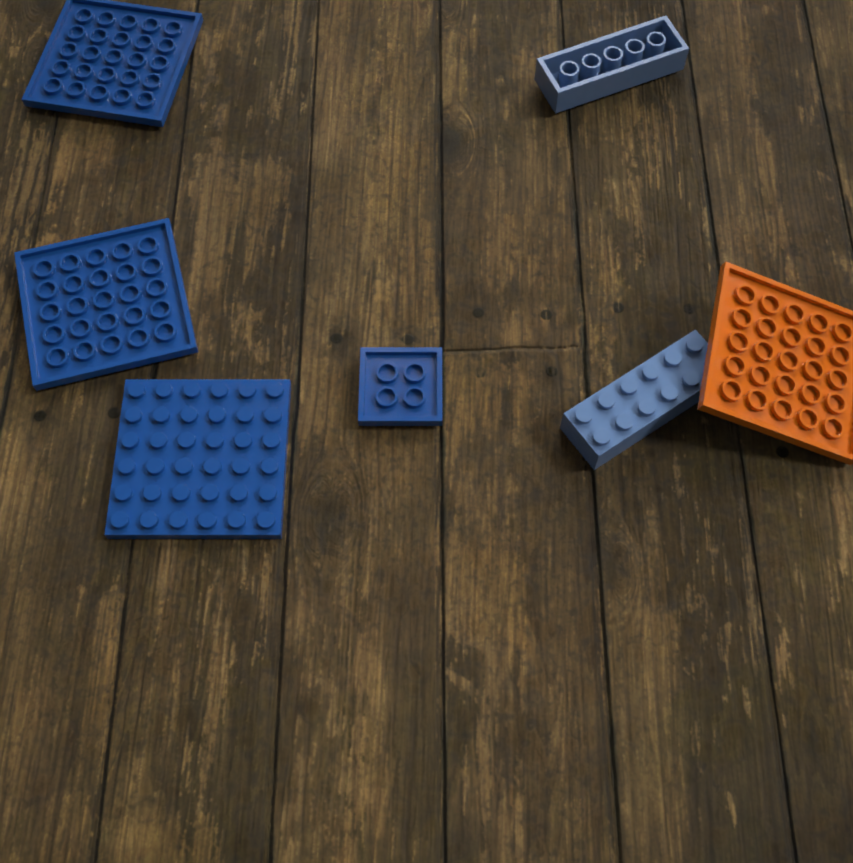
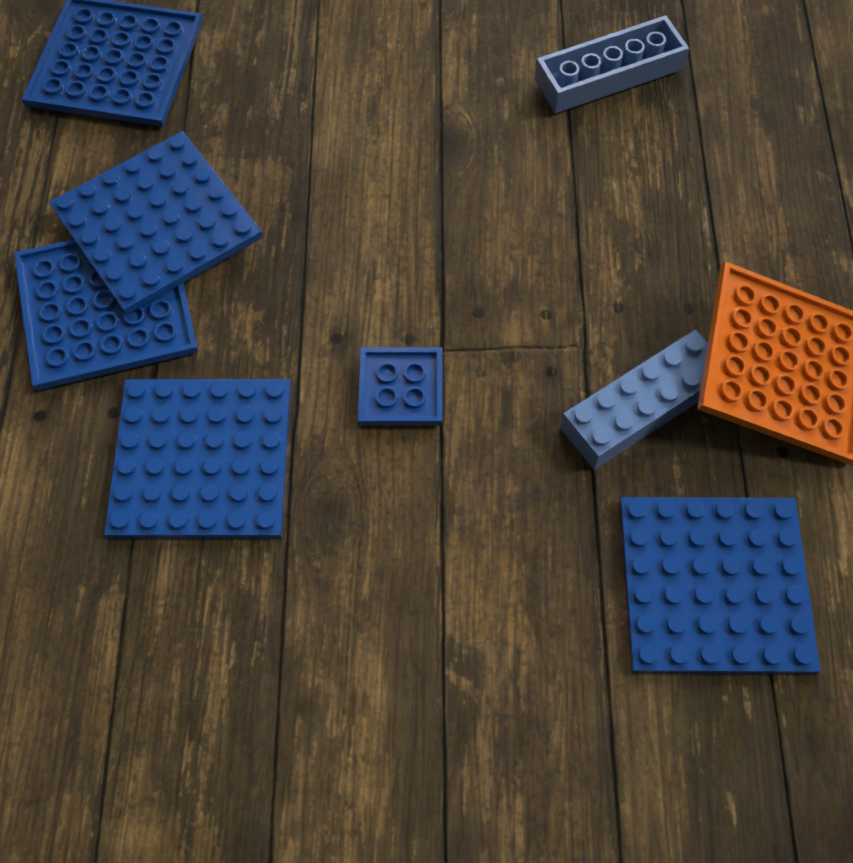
none -> blue plate [49,131,263,315]
none -> blue plate [619,497,821,675]

